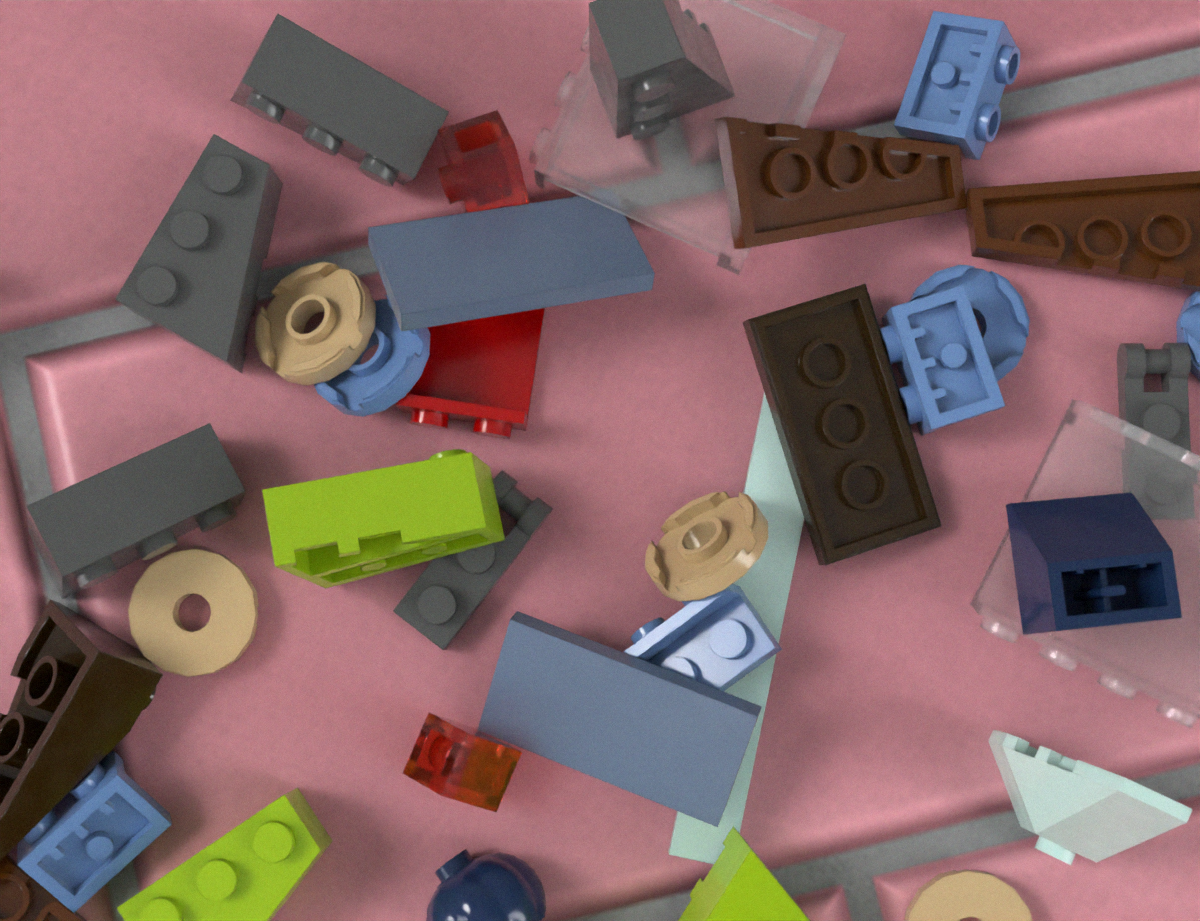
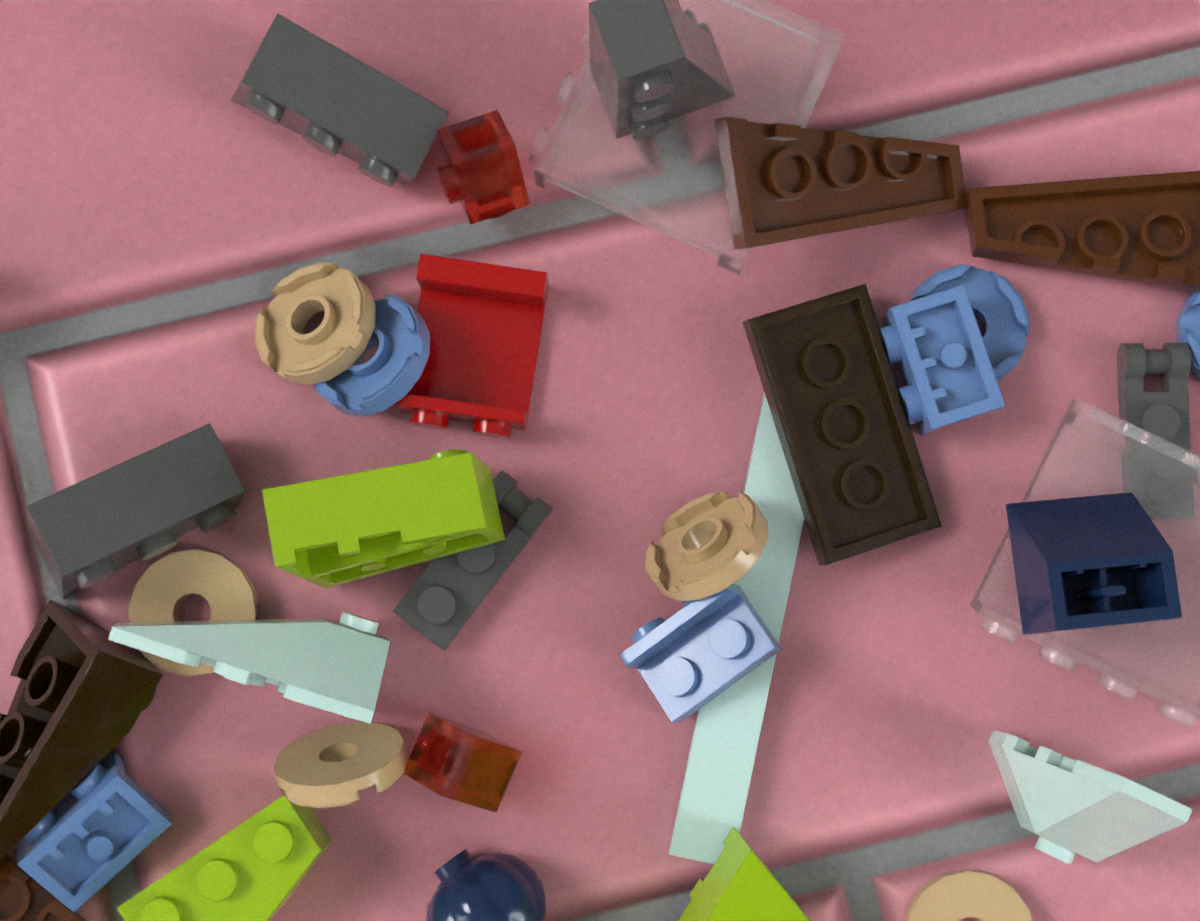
dark grey wedge [115,134,283,373] -> none
sand blue tile [368,191,655,332] -> none
sand blue tile [477,611,762,827] -> none
medium blue bracket [894,11,1020,160] -> none
none -> light aqua wedge [108,611,390,724]
none -> tan tile [273,721,408,808]

